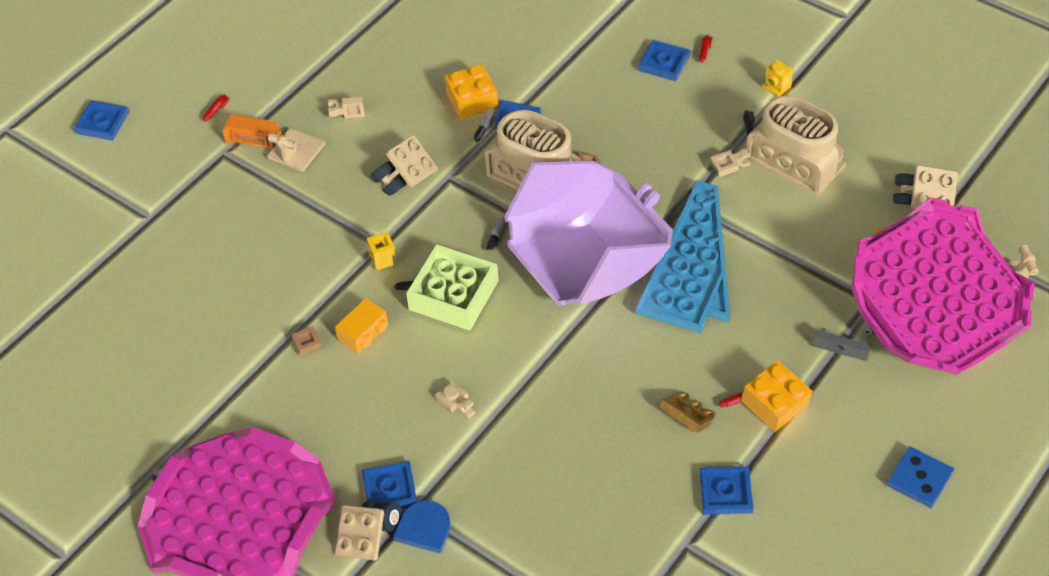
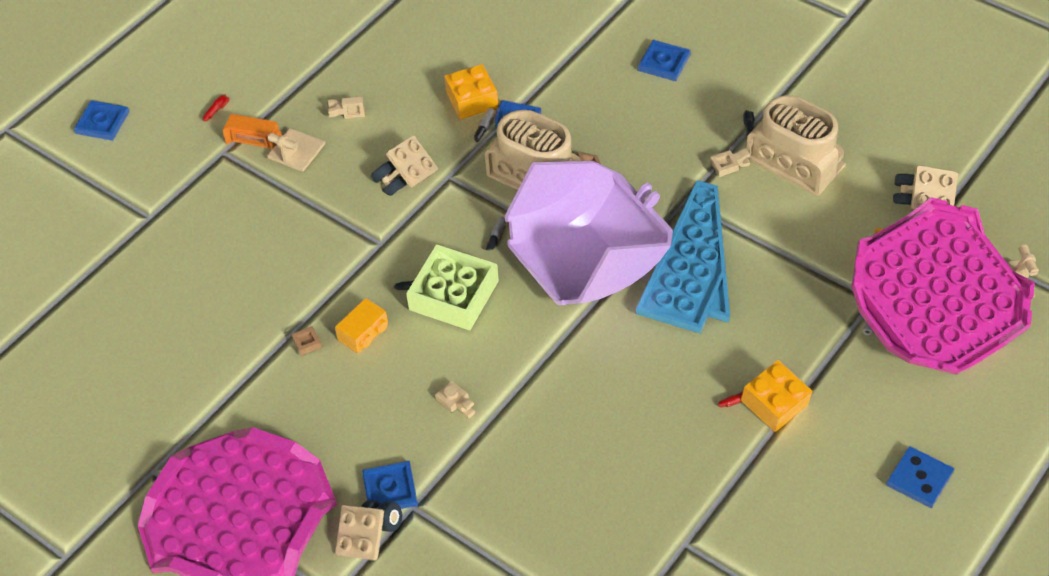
yellow brick [367,231,395,270] -> none
blue tile [393,501,451,554] -> none
pearl gold plate [660,392,715,433] -> none
red piece [699,35,713,63] -> none
blue tile [700,466,753,515] -> none
yellow brick [762,60,793,97] -> none
dark grey piece [812,328,871,361] -> none

